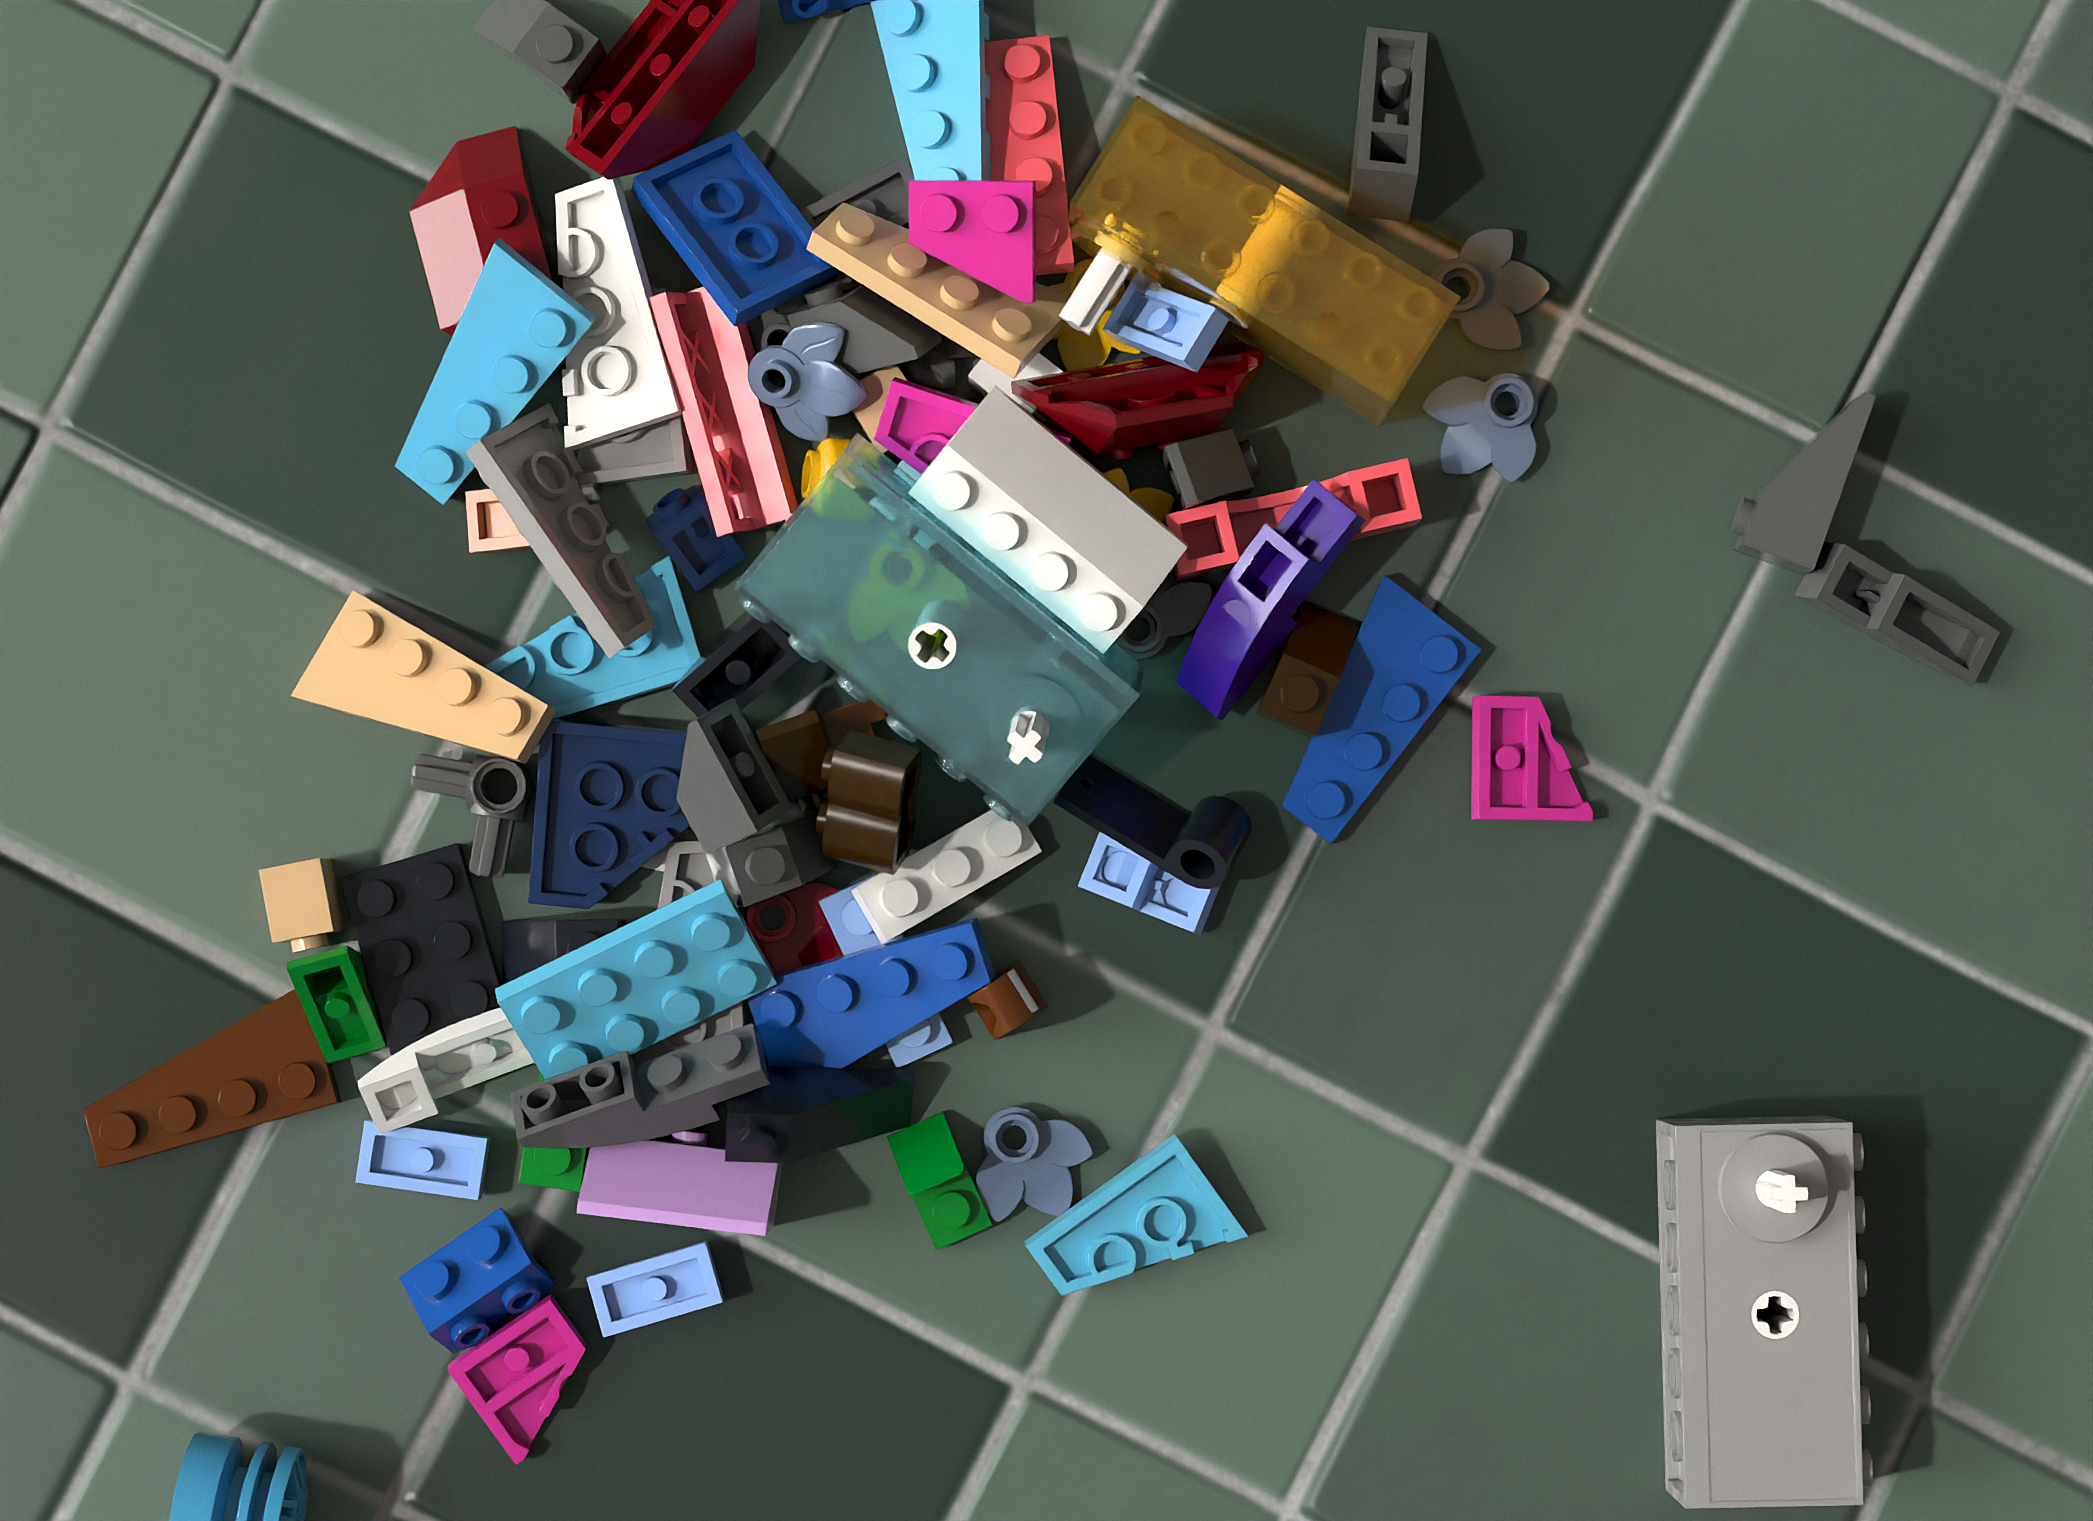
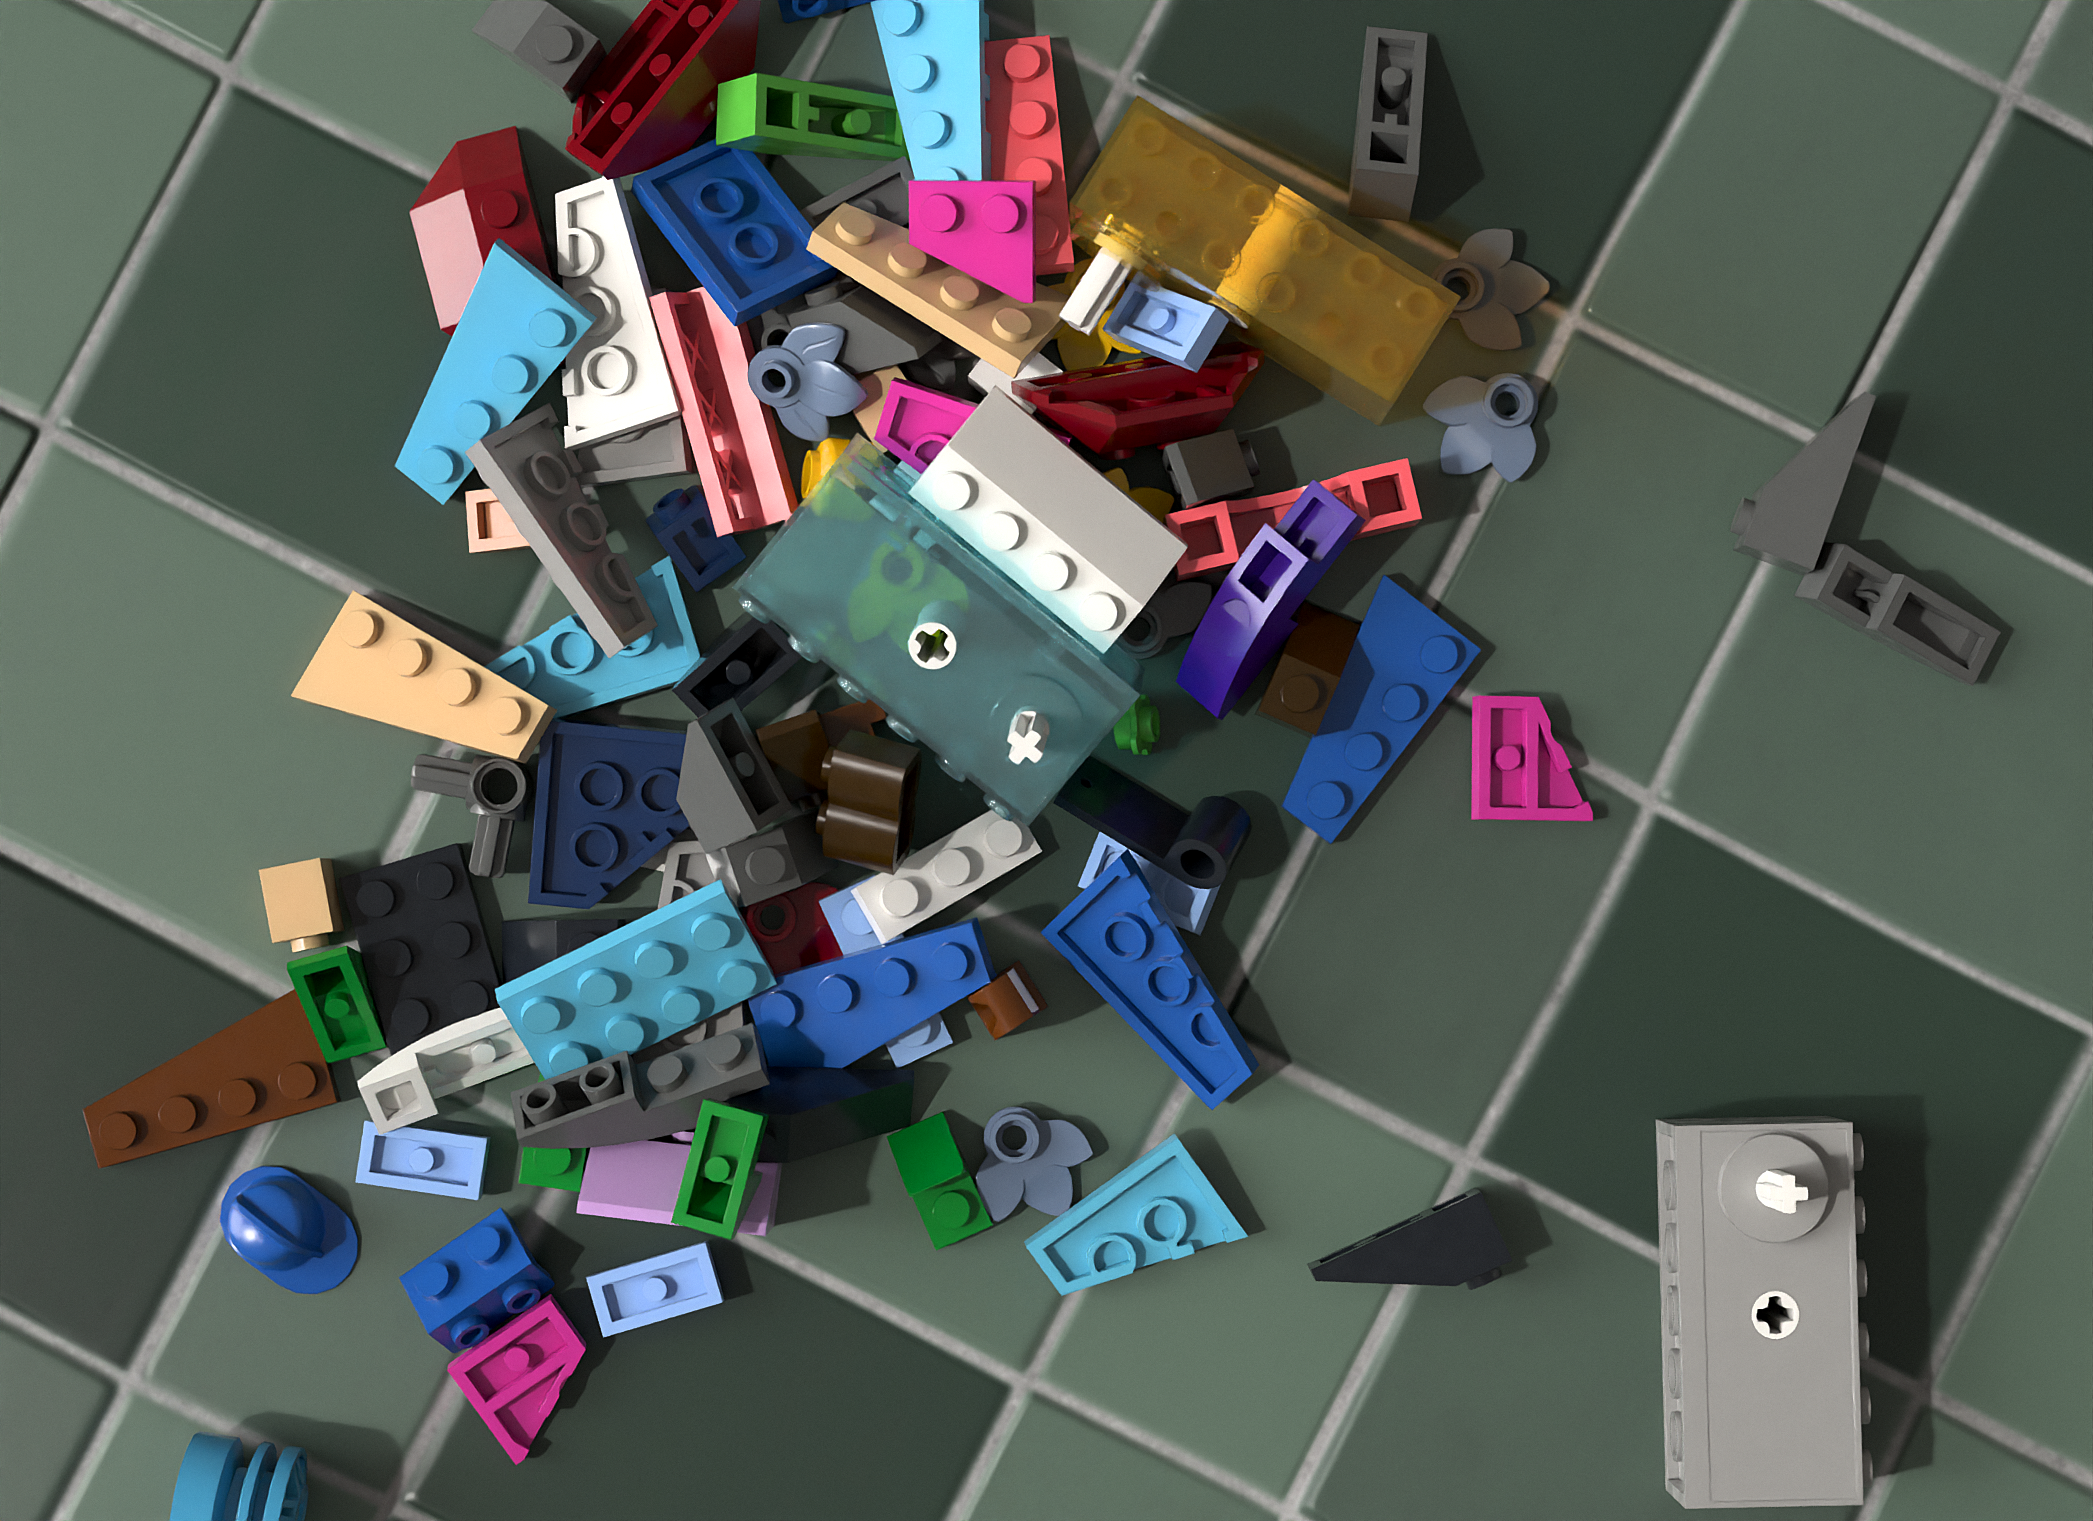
none -> blue piece [220,1166,358,1294]
none -> green slope [671,1098,769,1240]
none -> bright green slope [716,73,910,161]
none -> blue wing [1041,848,1259,1110]
none -> bright green plate [1113,694,1160,755]
none -> black slope [1307,1188,1512,1290]

